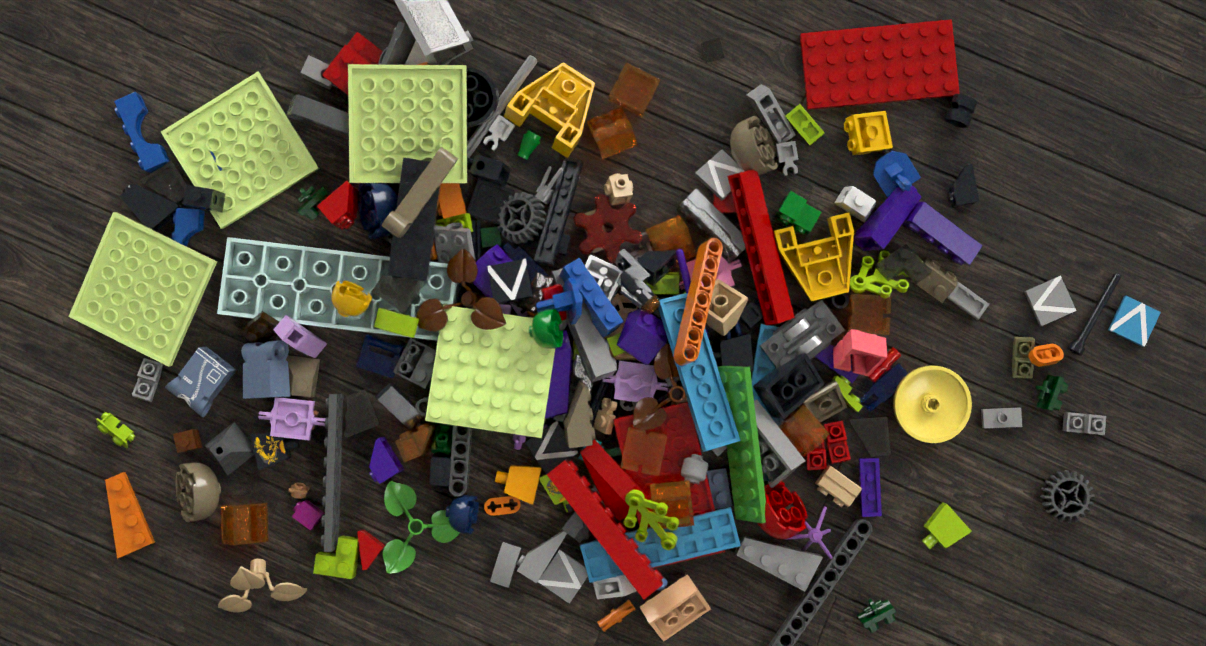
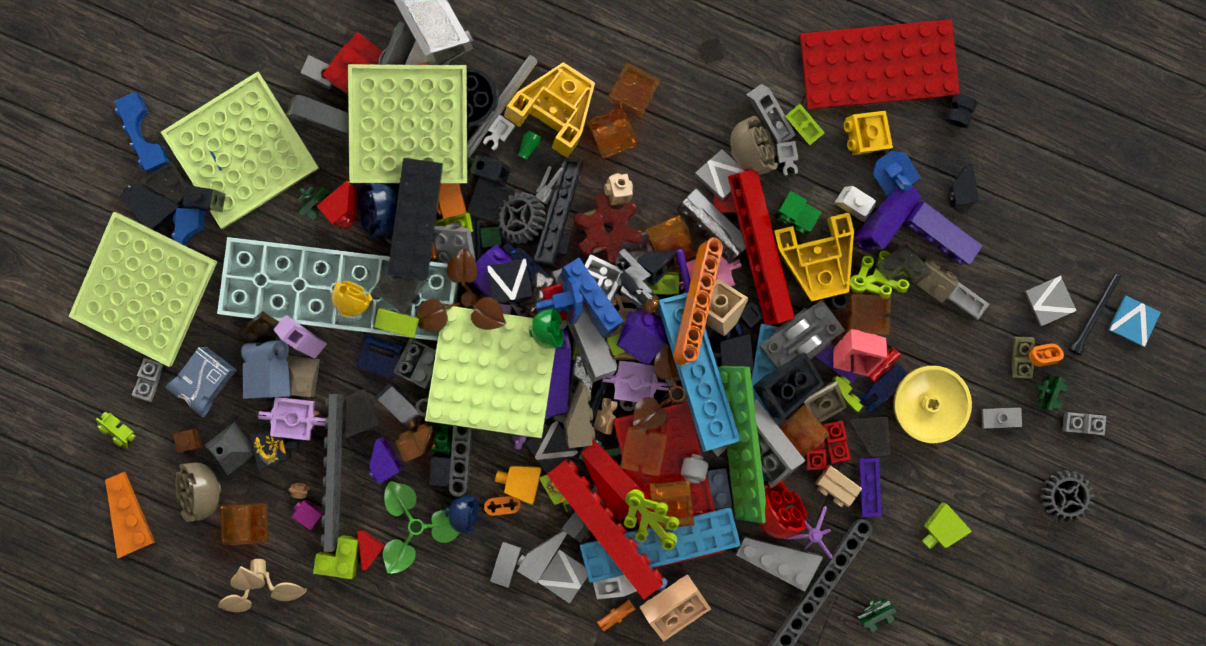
dark tan beam [381,147,458,238] -> none

